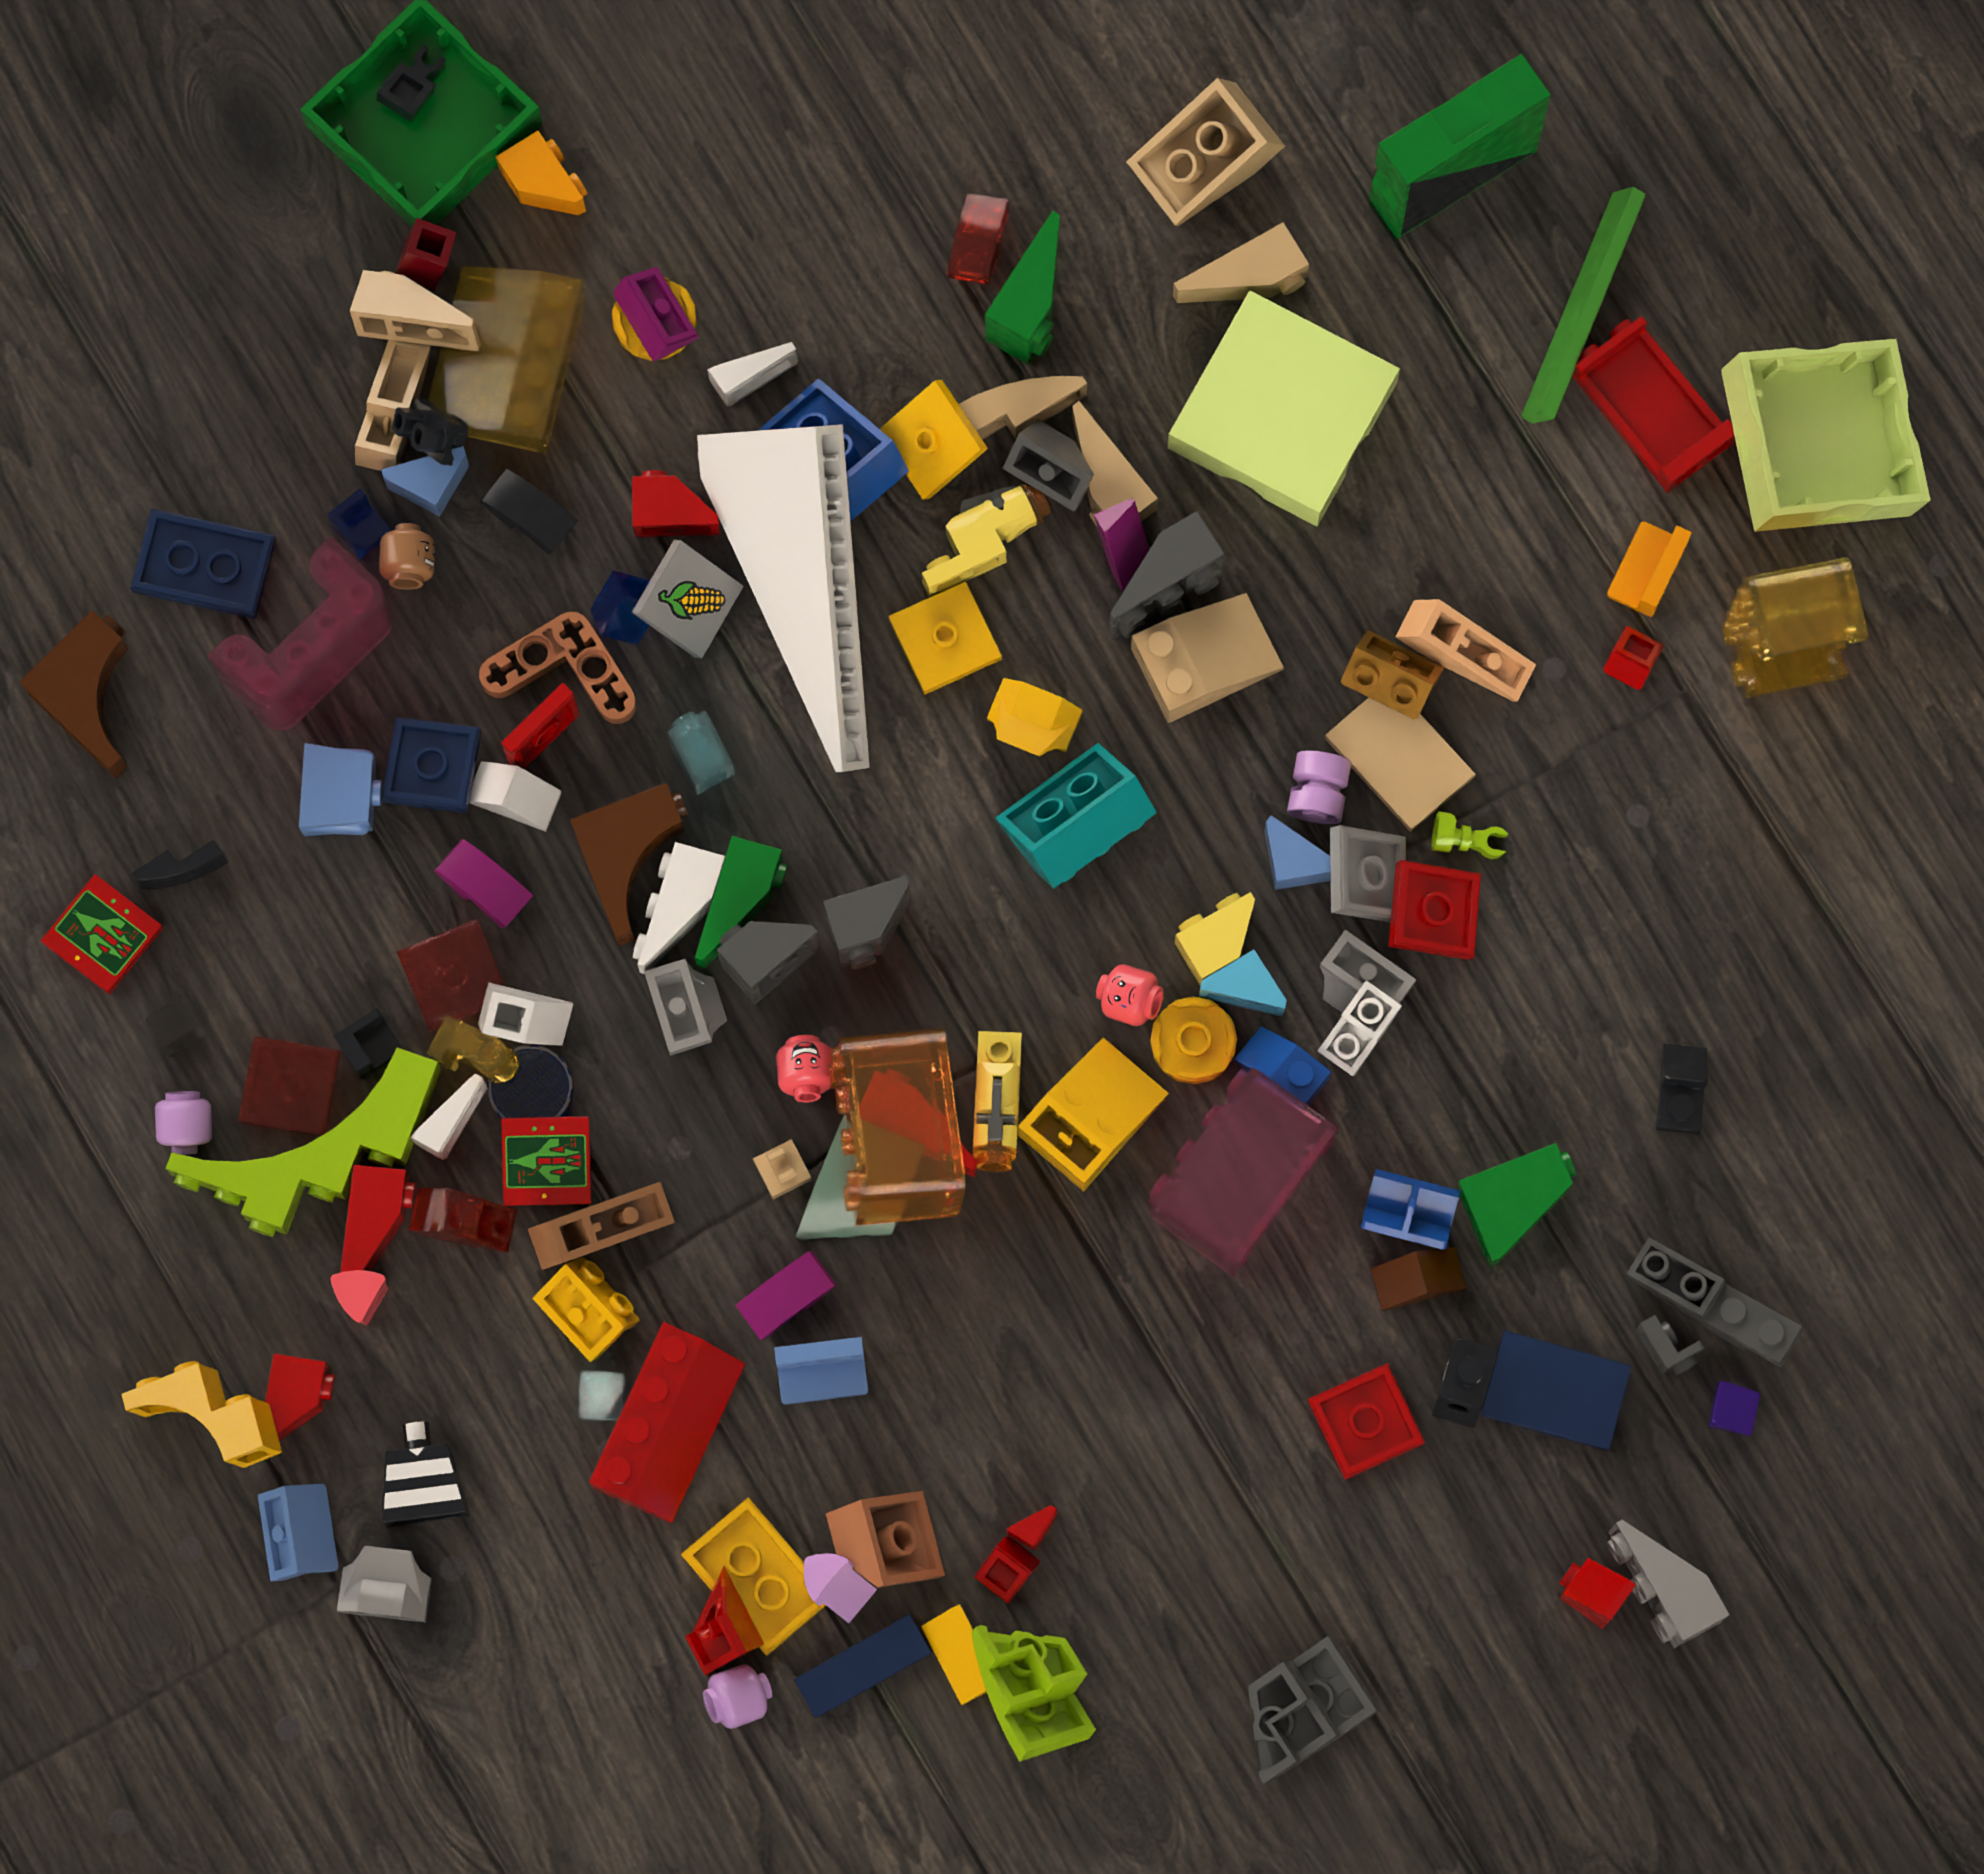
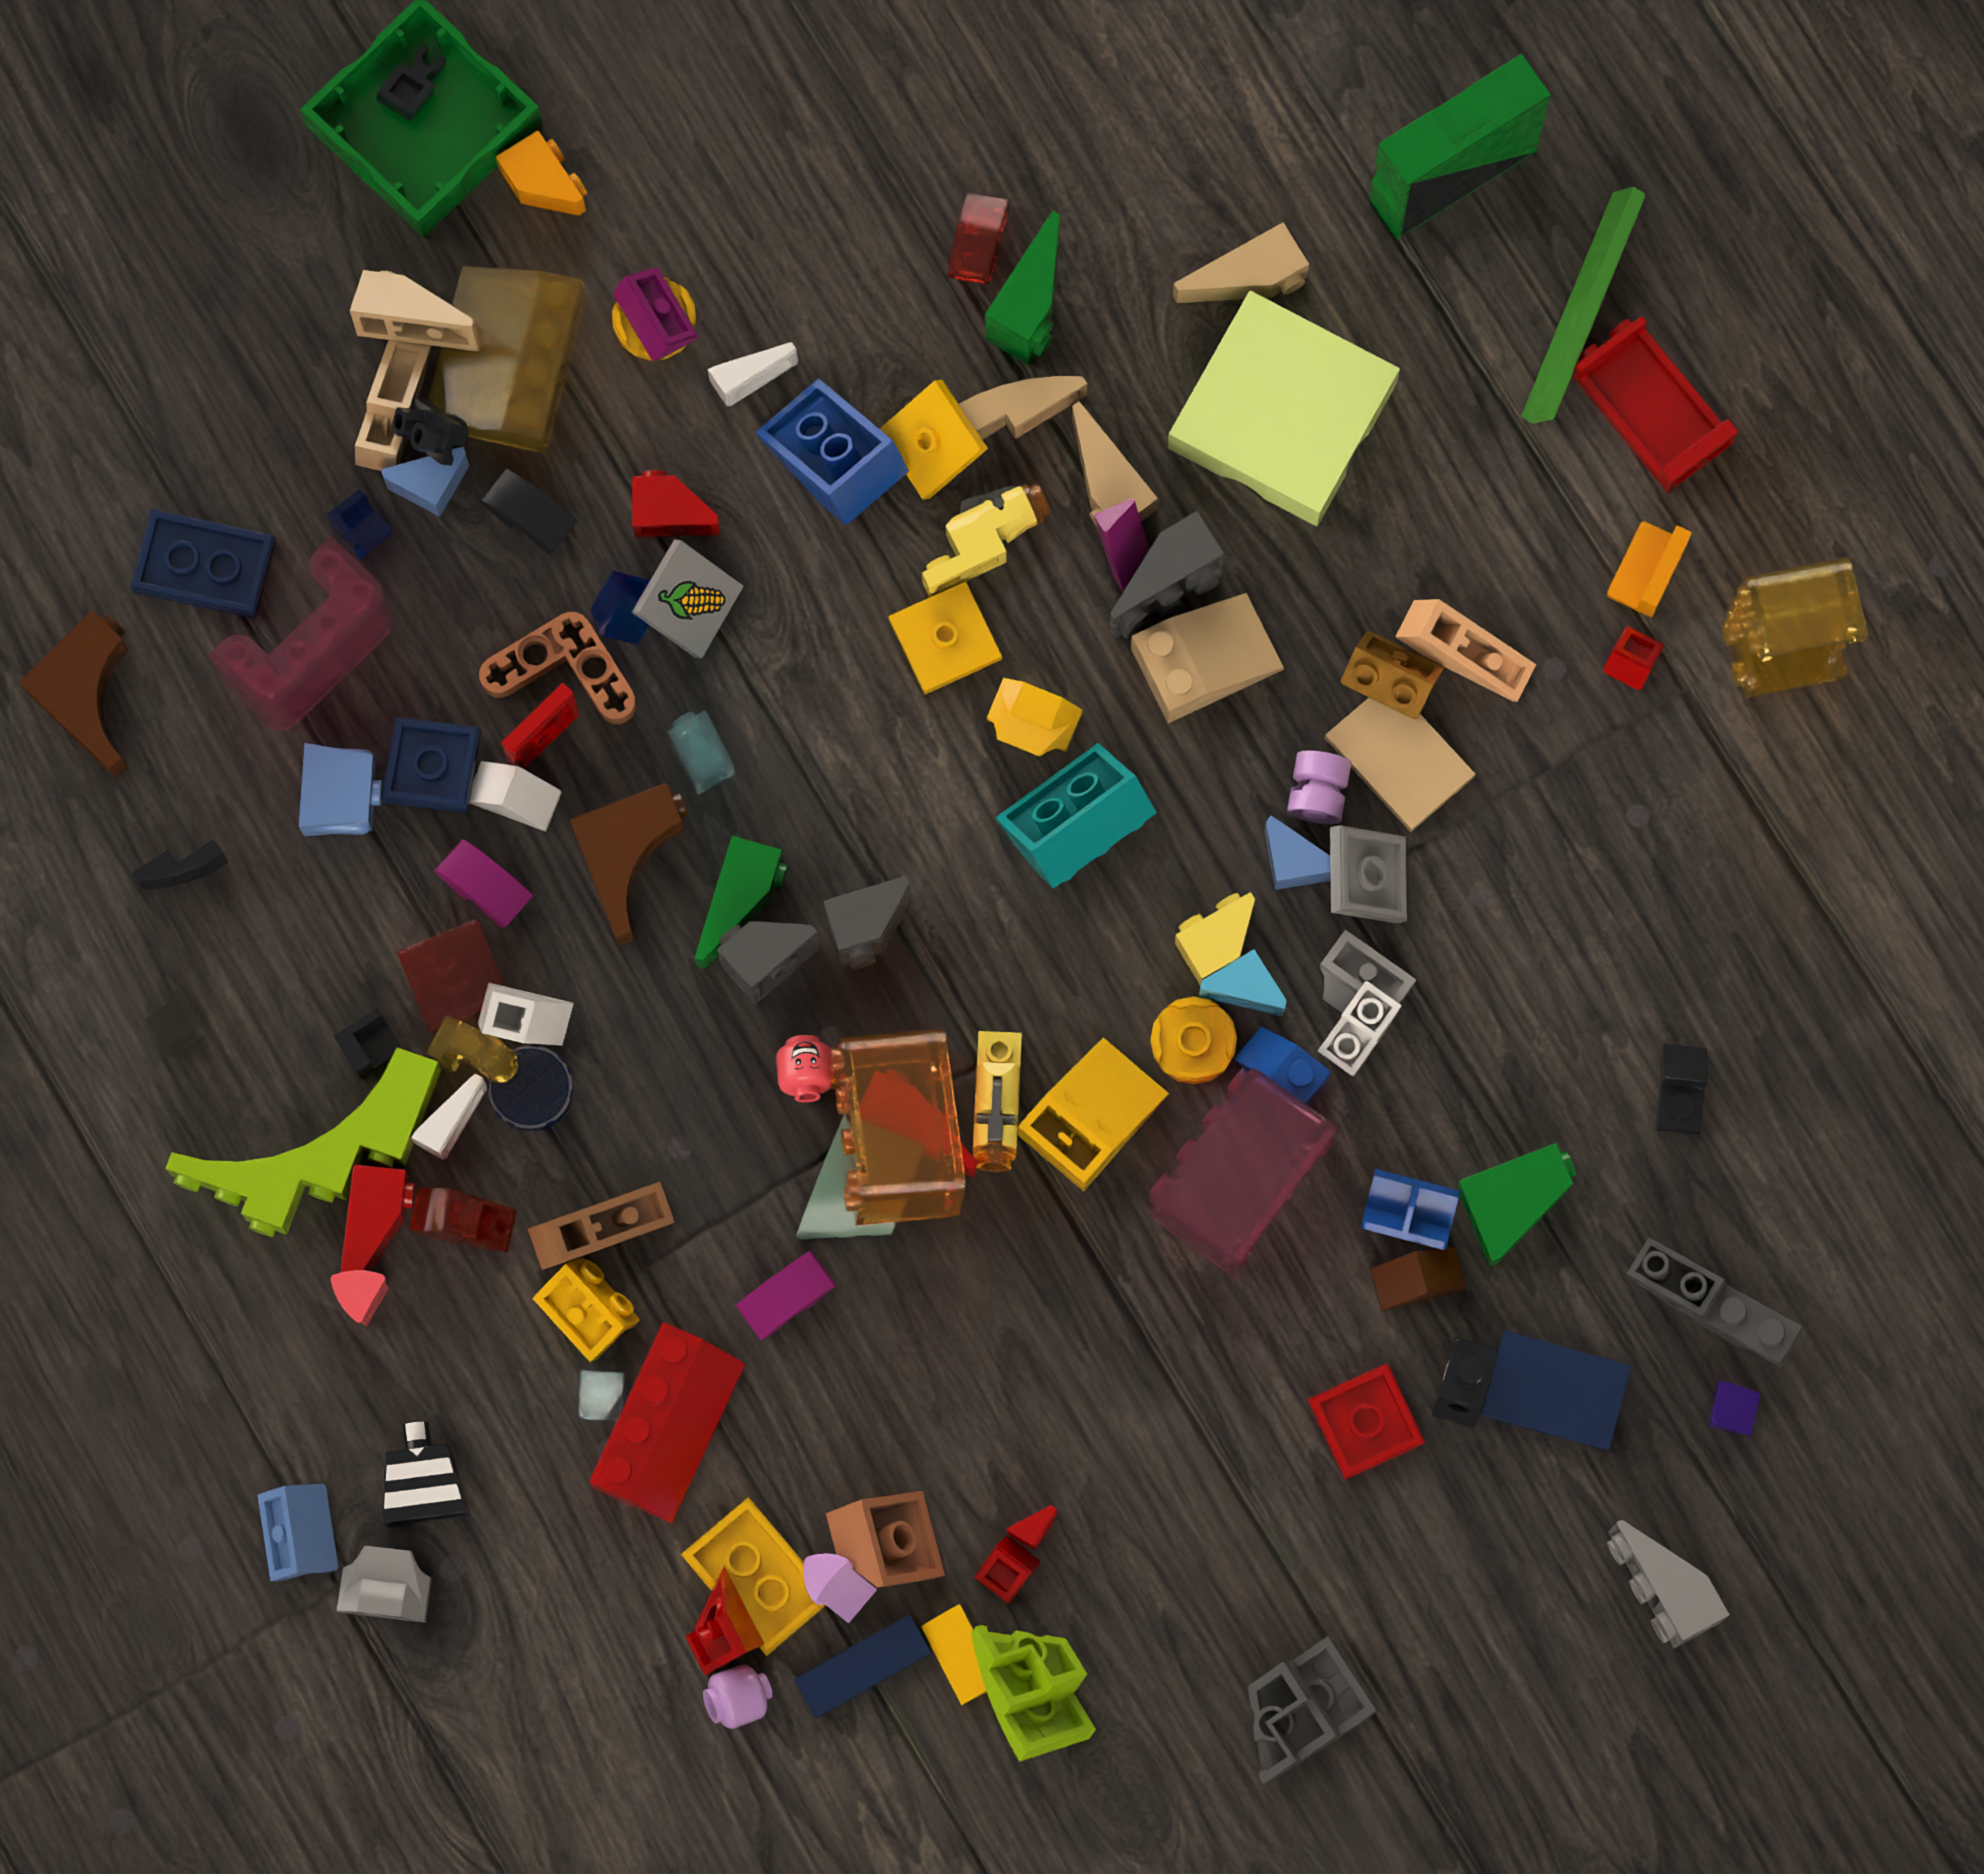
tile [40,874,164,995] -> none
yellow arch [122,1361,282,1468] -> none
lavender head [155,1091,212,1155] -> none
clear red plate [238,1036,341,1136] -> none
red slope [265,1354,336,1442] -> none
medium nougat head [379,523,435,590] -> none
dark red brick [395,218,457,291] -> none
tile [501,1116,592,1206] -> none
white slope [633,842,725,974] -> none
light grey slope [644,959,727,1056] -> none
white slope [697,424,870,772] -> none
tan tile [753,1139,812,1199] -> none
medium blue panel [774,1337,868,1405] -> none
dark grey slope [1002,419,1094,512] -> none
coral head [1096,964,1164,1026] -> none
tan slope [1126,78,1285,226] -> none
red tile [1388,860,1481,960] -> none
lime piece [1431,811,1508,859] -> none
red slope [1559,1558,1636,1629] -> none
dark grey bracket [1635,1315,1704,1376] -> none
yellowish green tile [1721,339,1931,532] -> none

